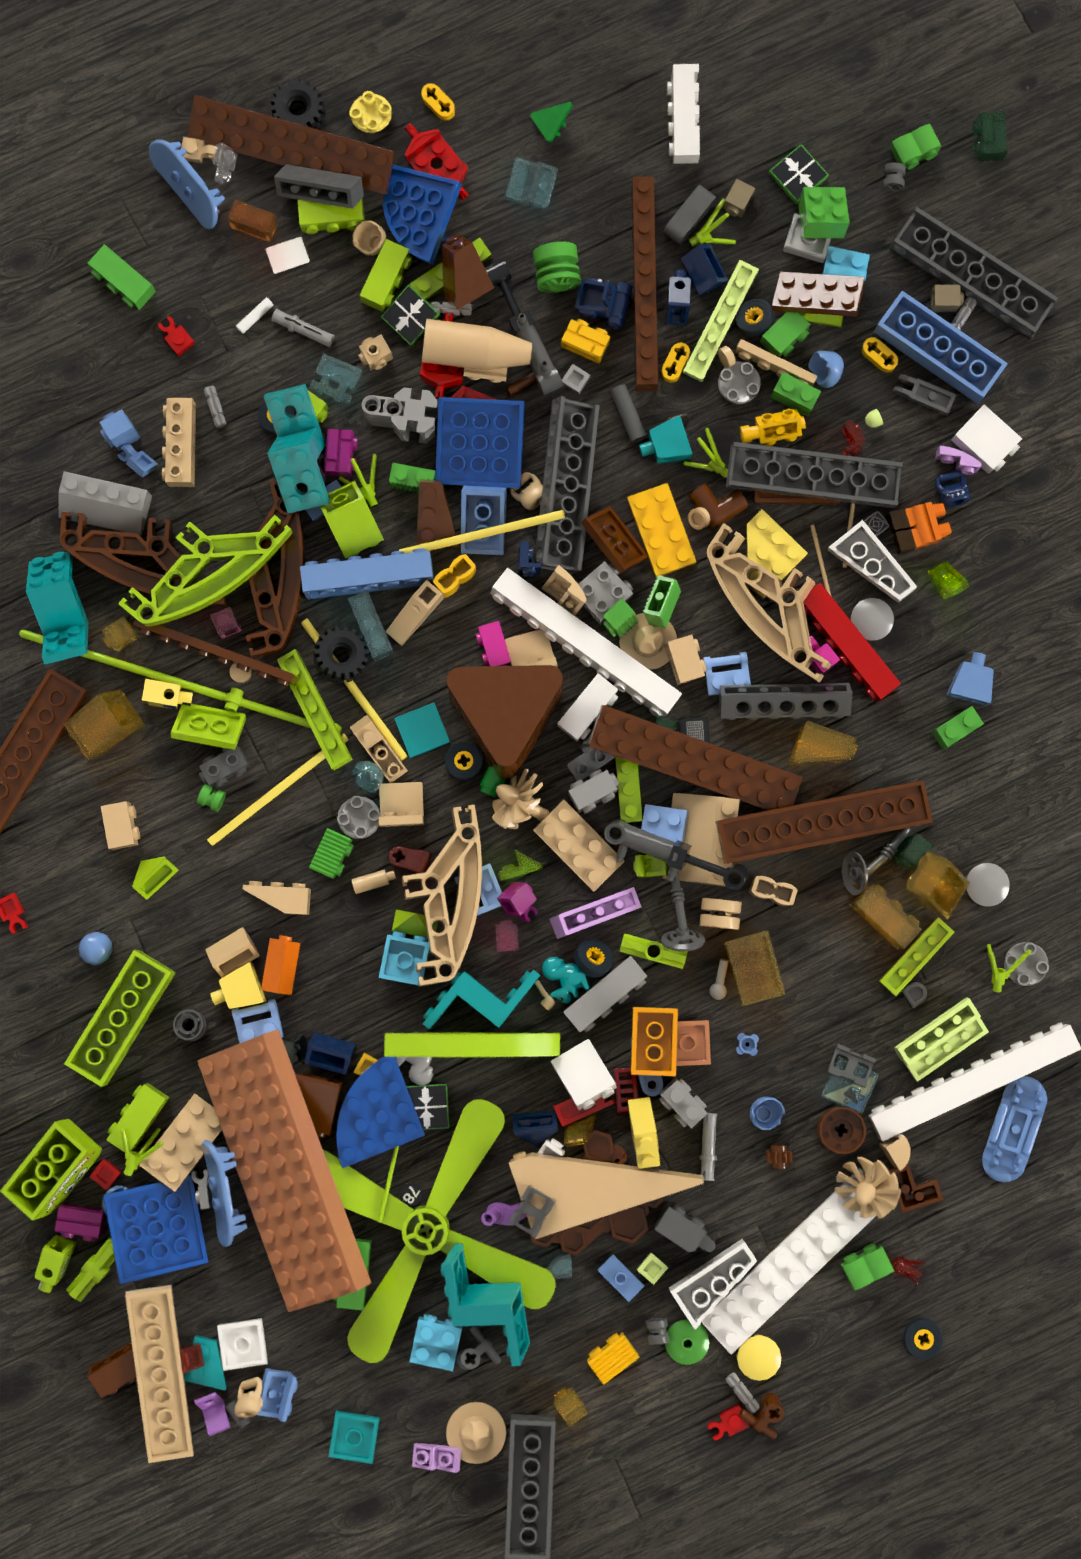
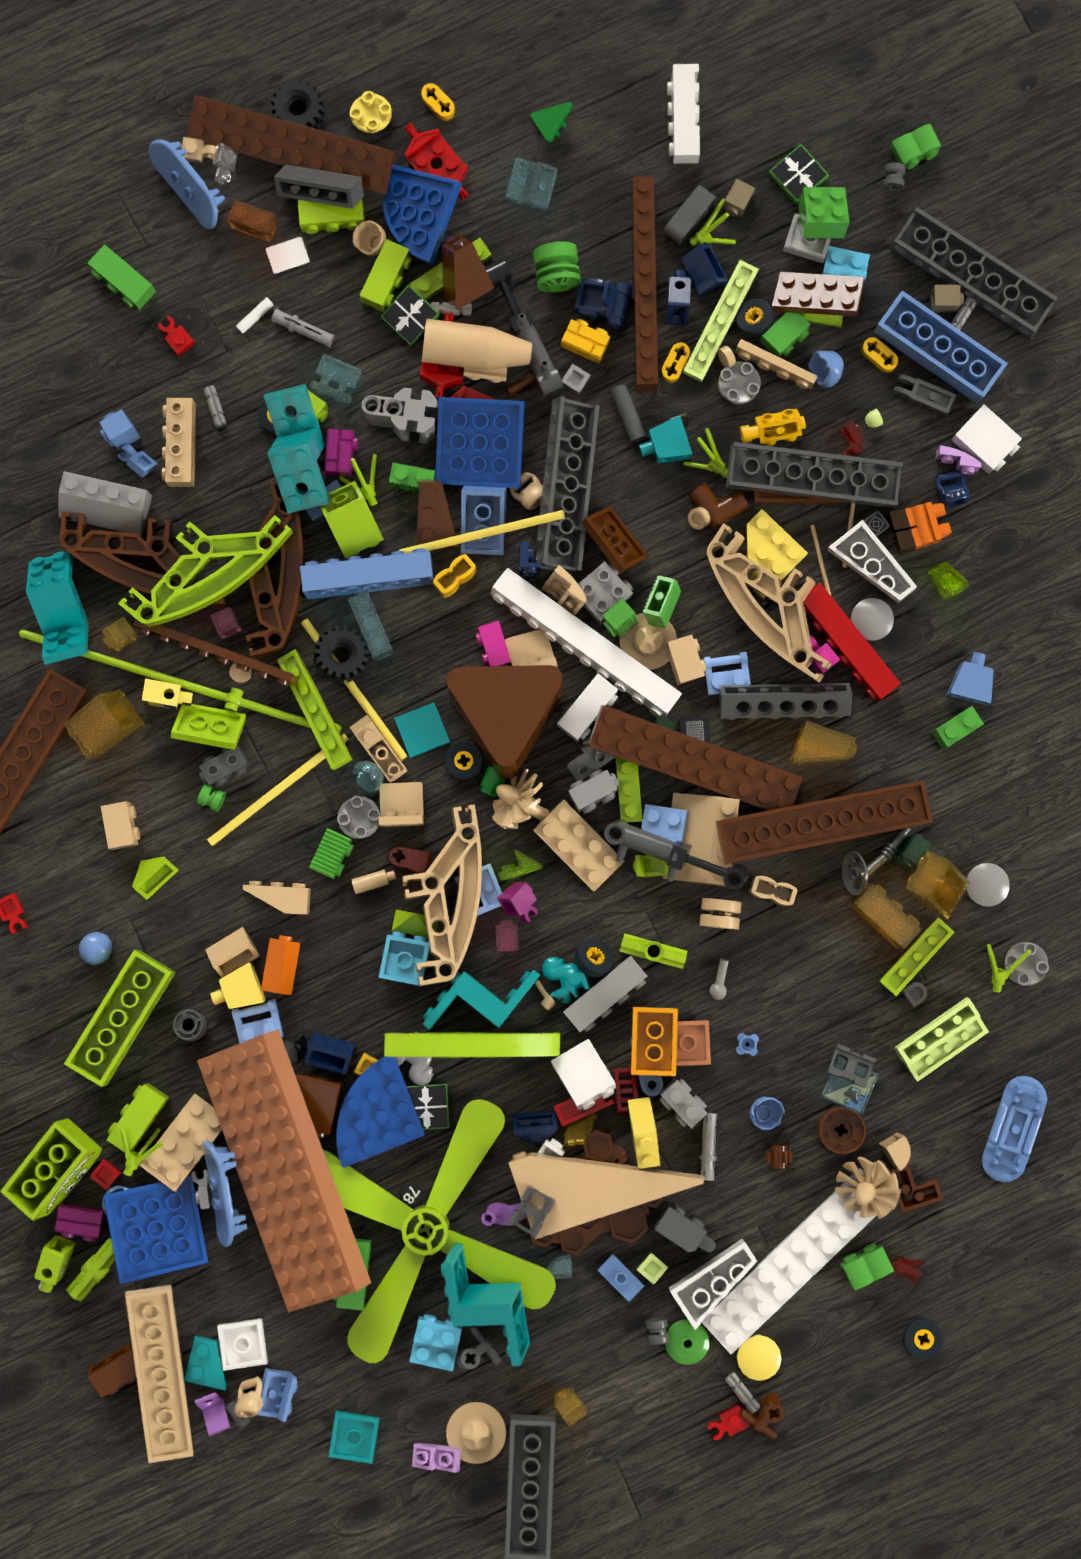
clear red tile [180,1343,205,1372] -> none
tan brick [358,334,393,370] -> none
lime piece [378,1146,399,1223] -> none
tan slope [386,580,444,646] -> none
lavender slope [550,887,641,939] -> none
yellow brick [587,1332,639,1384] -> none
yellow plate [627,483,696,578] -> none
dark grey dish [661,866,705,951] -> none
clear yellow brick [723,931,786,1006] -> none
bright green brick [771,372,821,416] -> none
white brick [868,1022,1081,1141] -> none
clear green brick [973,111,1007,161] -> none

